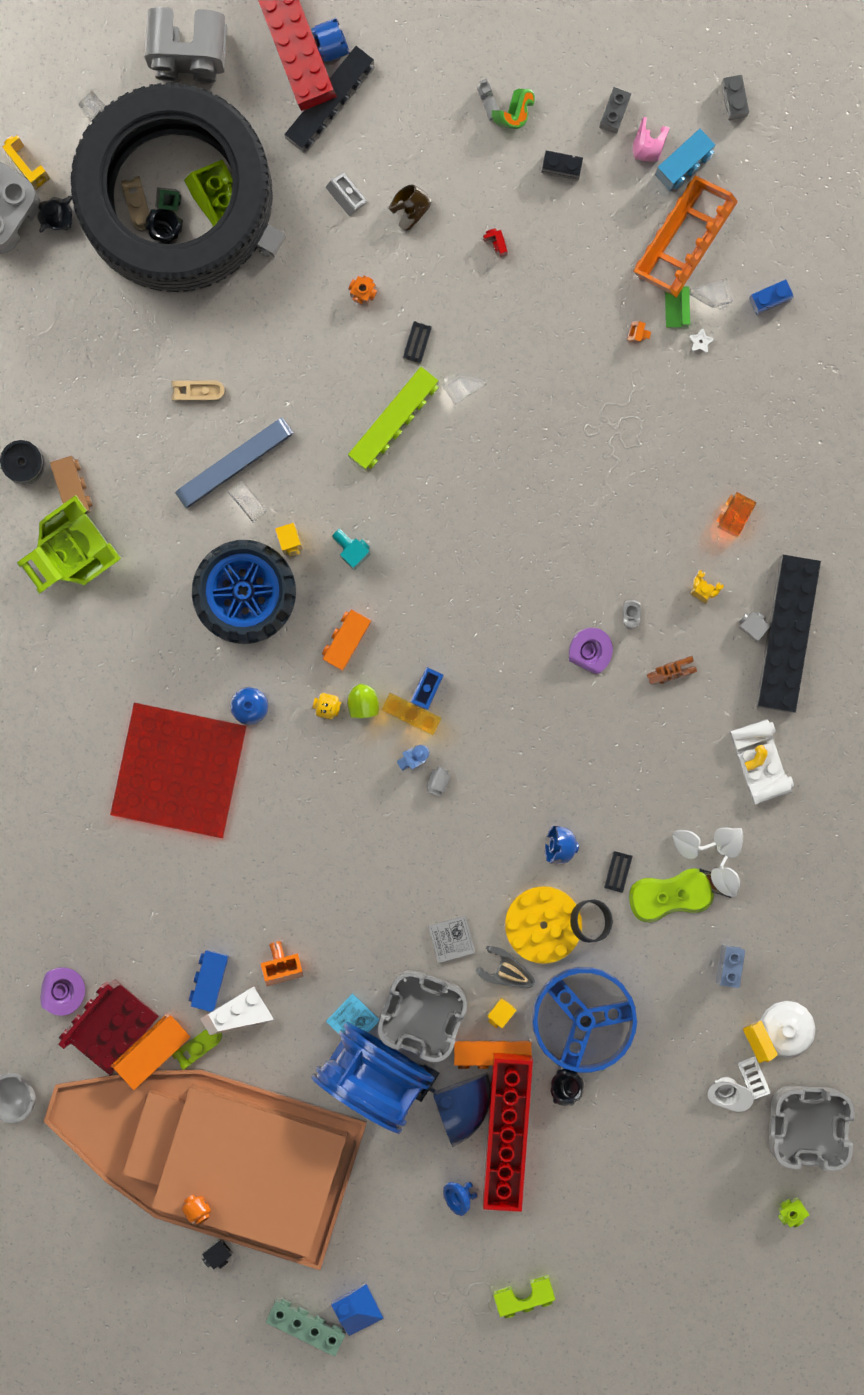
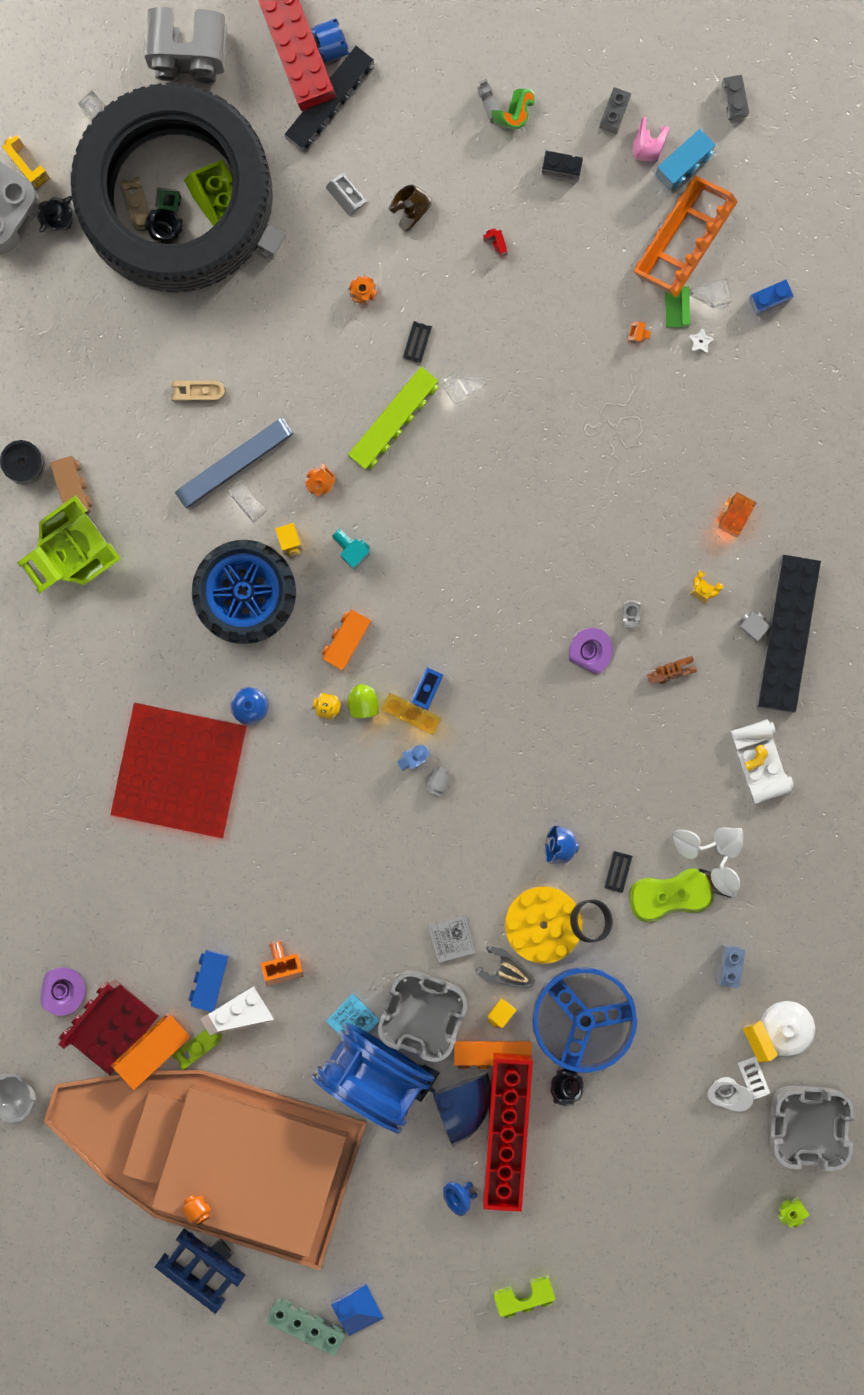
none -> dark blue fence [154,1228,245,1314]
none -> orange brick [305,463,336,496]

